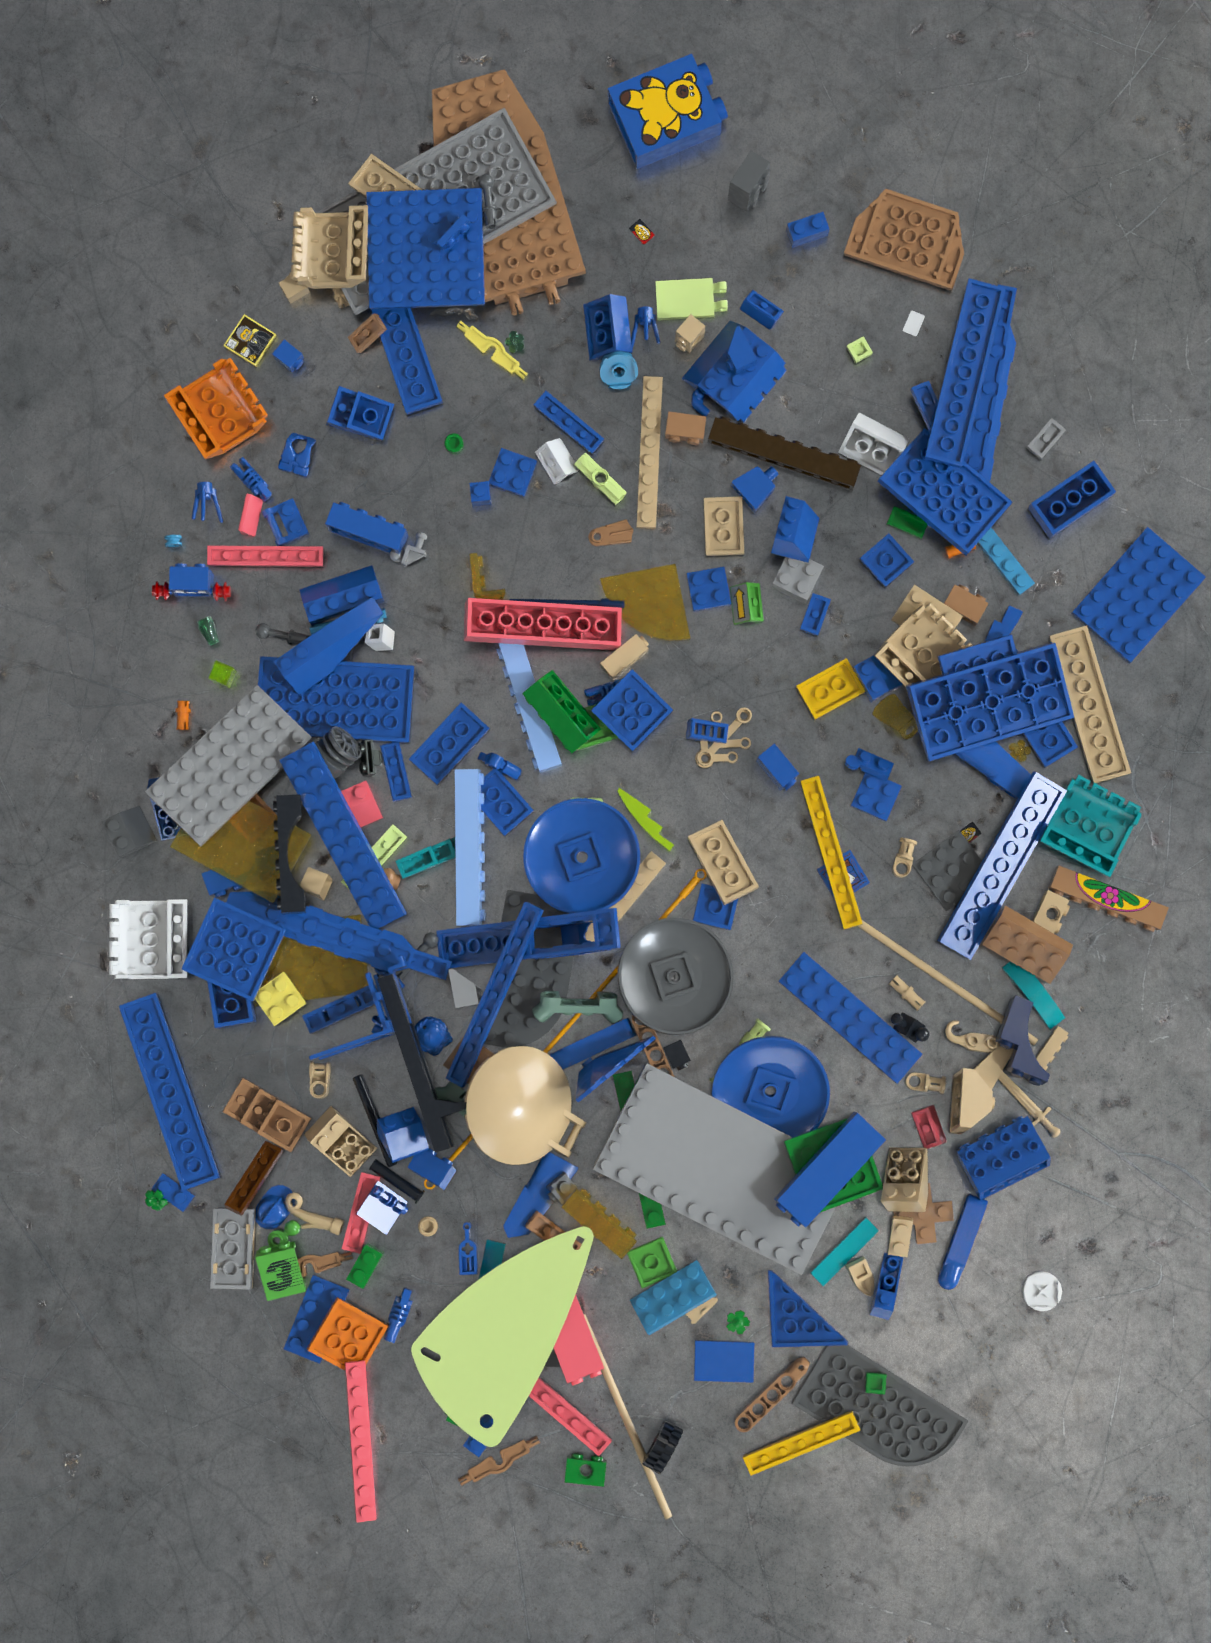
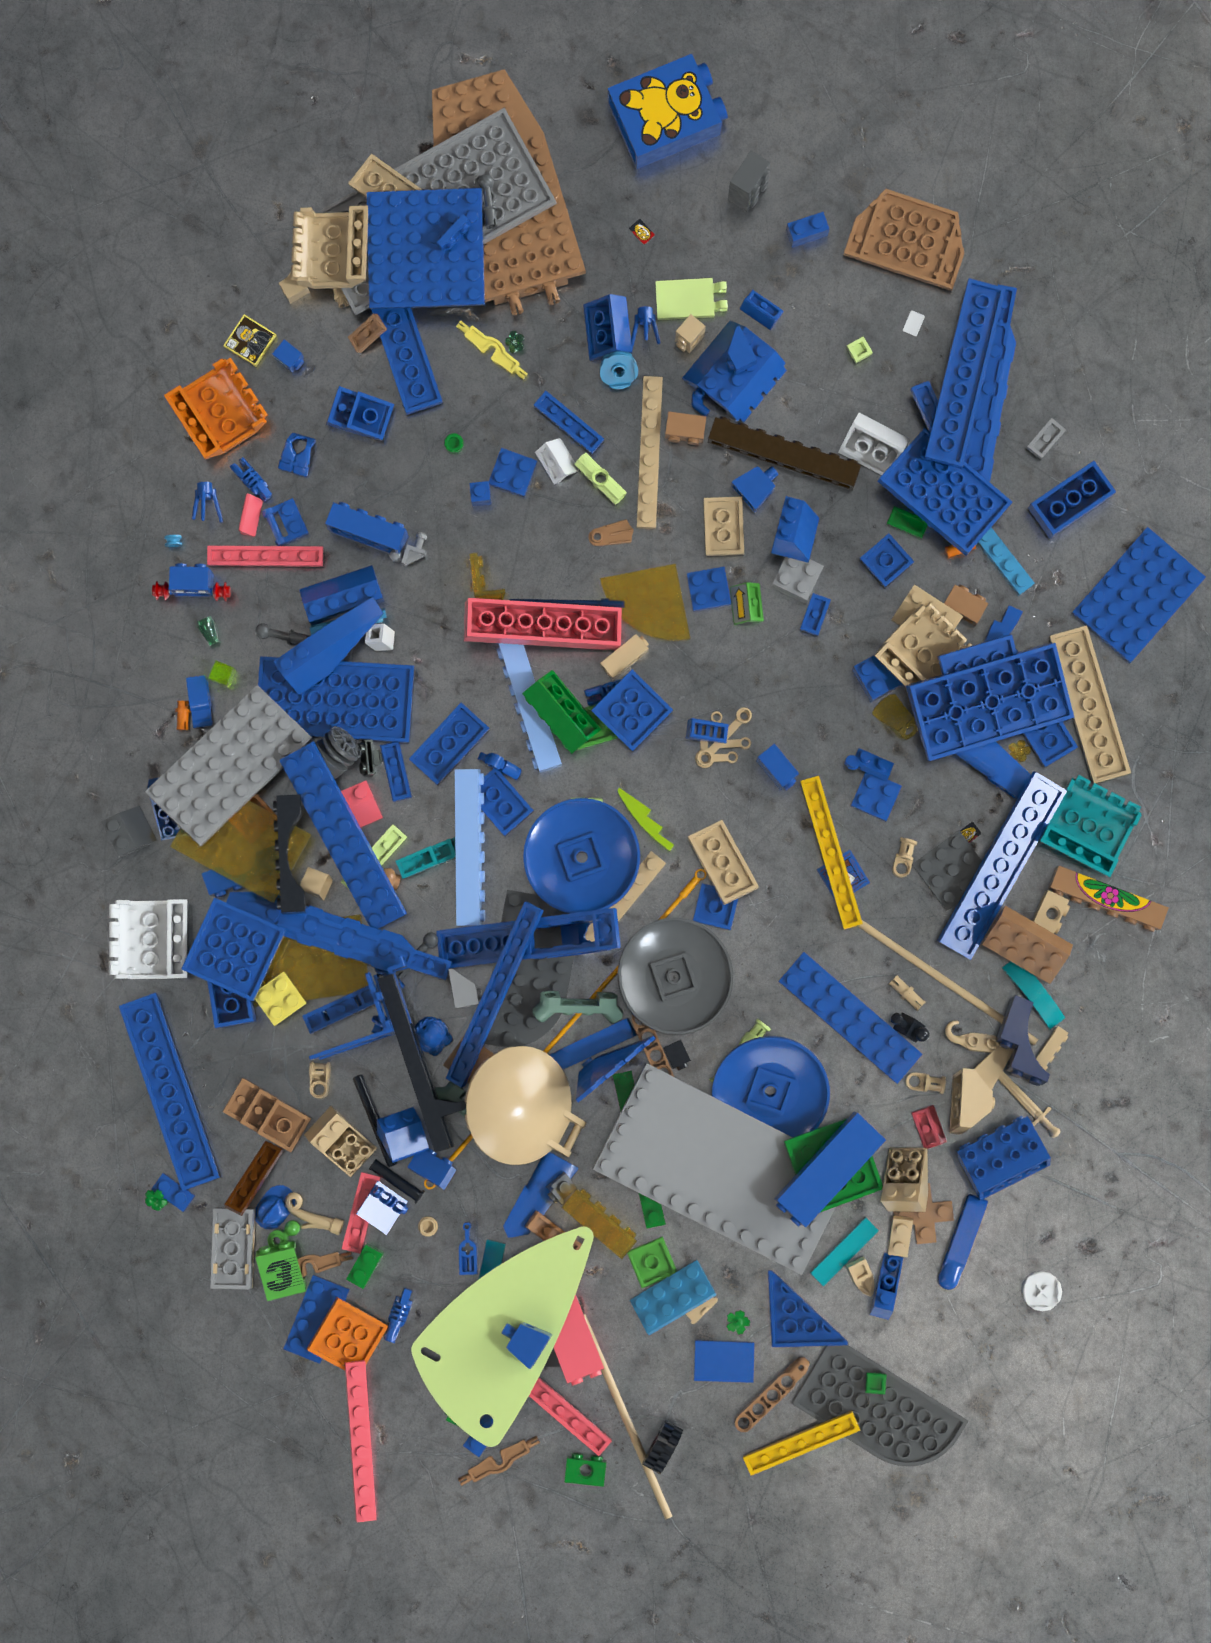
yellow plate [796,658,866,720] -> none
none -> blue piece [186,675,213,729]
none -> blue torso [502,1322,552,1369]

